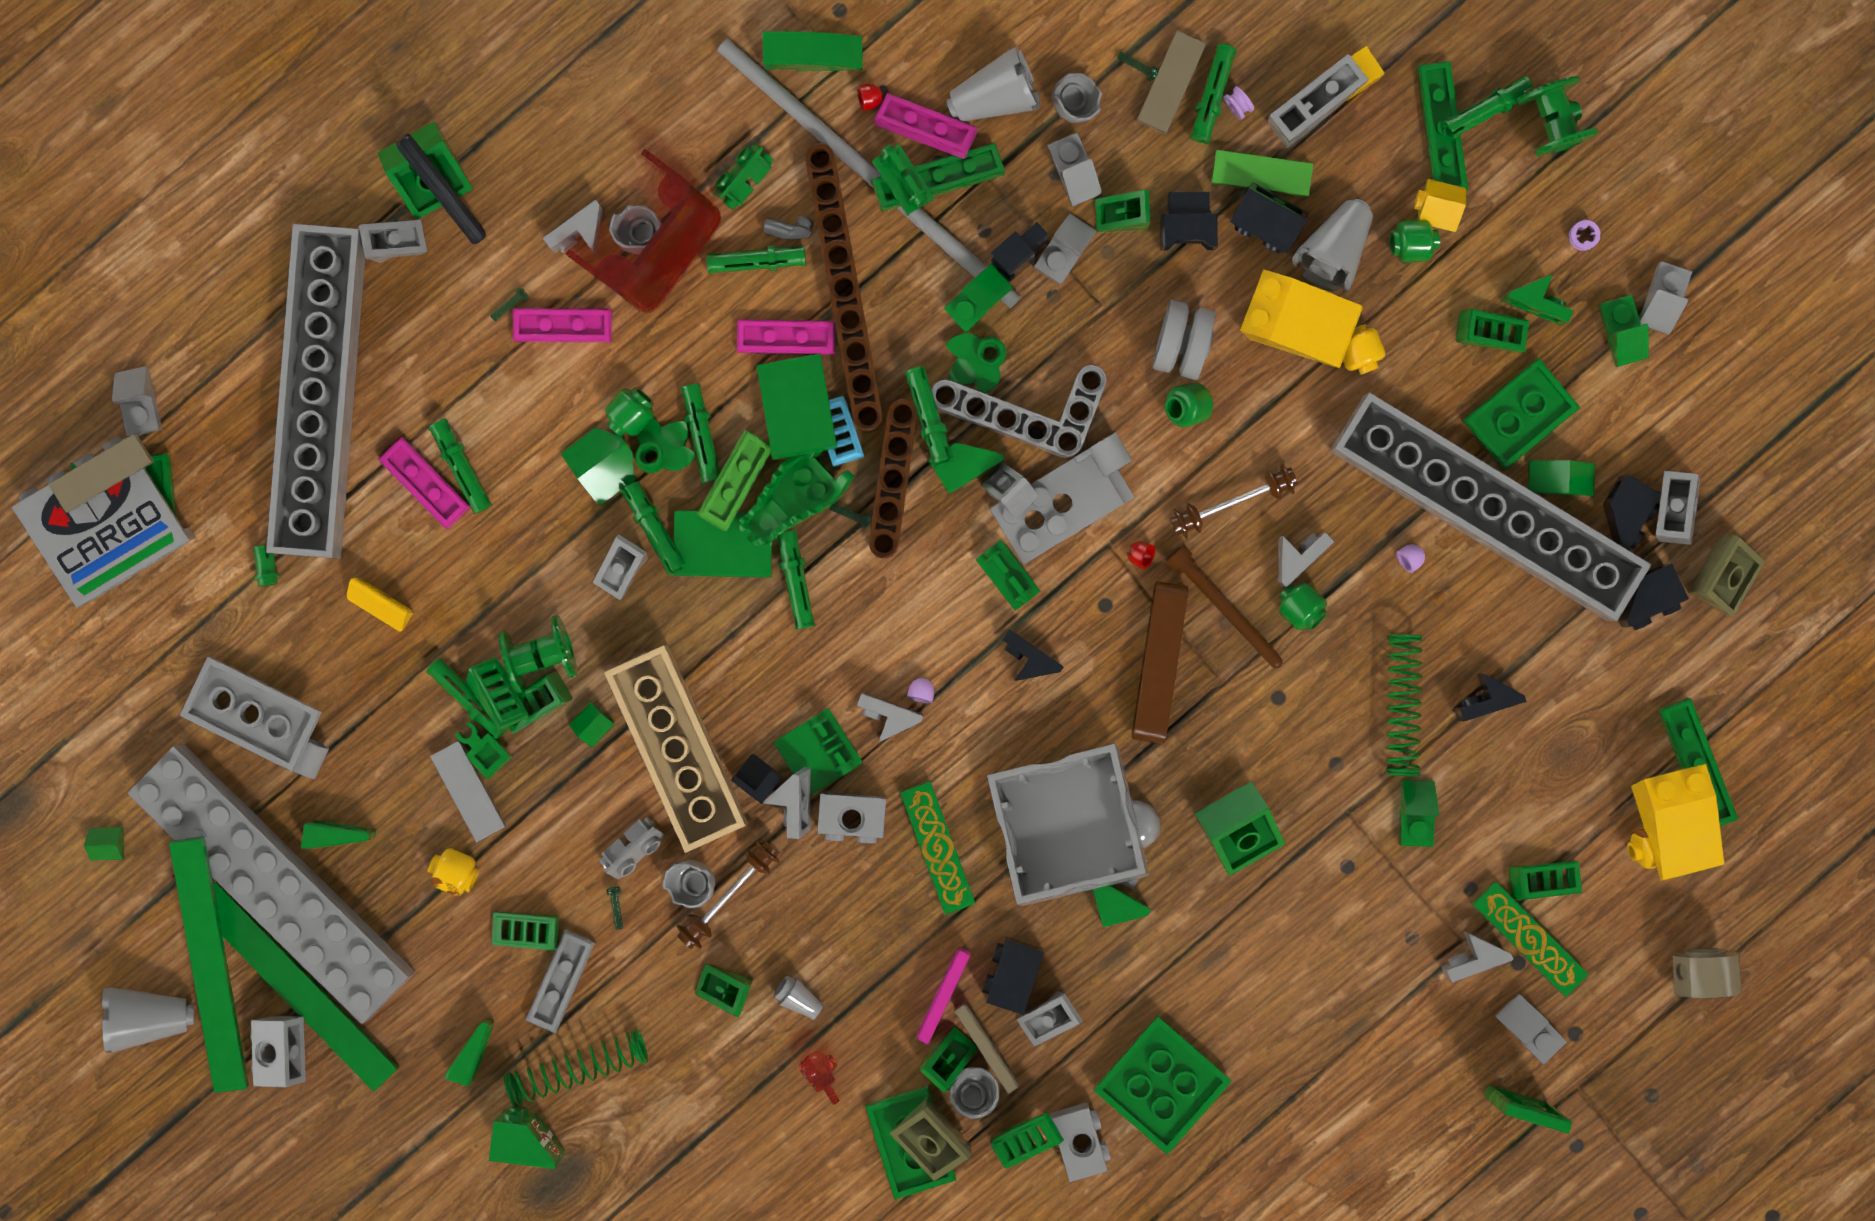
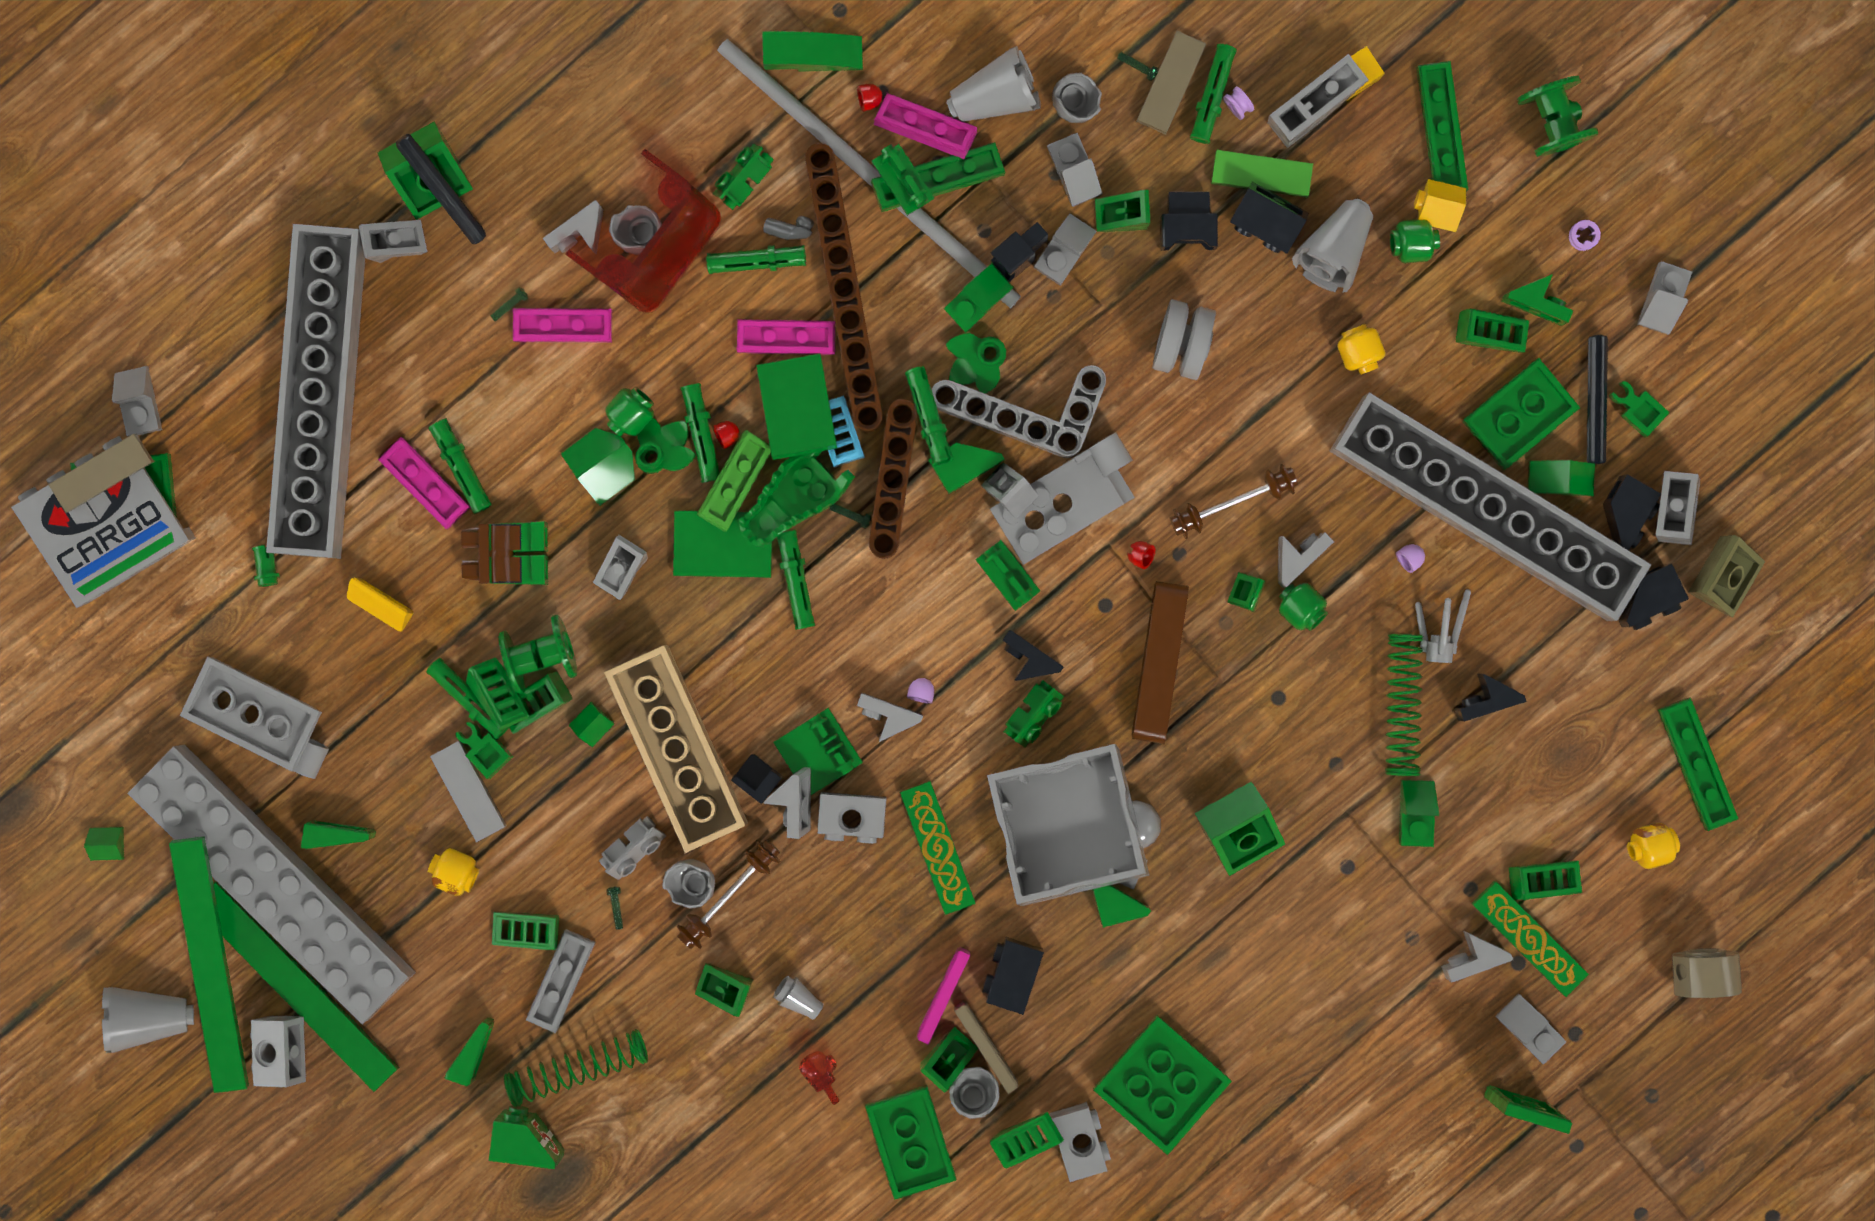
green pin [621,481,686,576] -> none
olive slope [890,1098,972,1181] -> none
light grey slope [1016,991,1083,1047] -> none
green head [1165,382,1213,428] -> none
reddish brown piece [1165,544,1283,669] -> none
yellow slope [1240,269,1363,368] -> none
green pin [1441,76,1533,140] -> none
green slope [1598,295,1649,367] -> none
yellow slope [1631,764,1724,881] -> none
none -> hips [461,521,549,585]
none -> red hinge [712,421,740,449]
none -> green hinge [1003,680,1065,748]
none -> green slope [1227,572,1265,612]
none -> light grey plant [1415,589,1471,663]
none -> black axle [1587,335,1608,464]
none -> green plate [1609,381,1670,438]

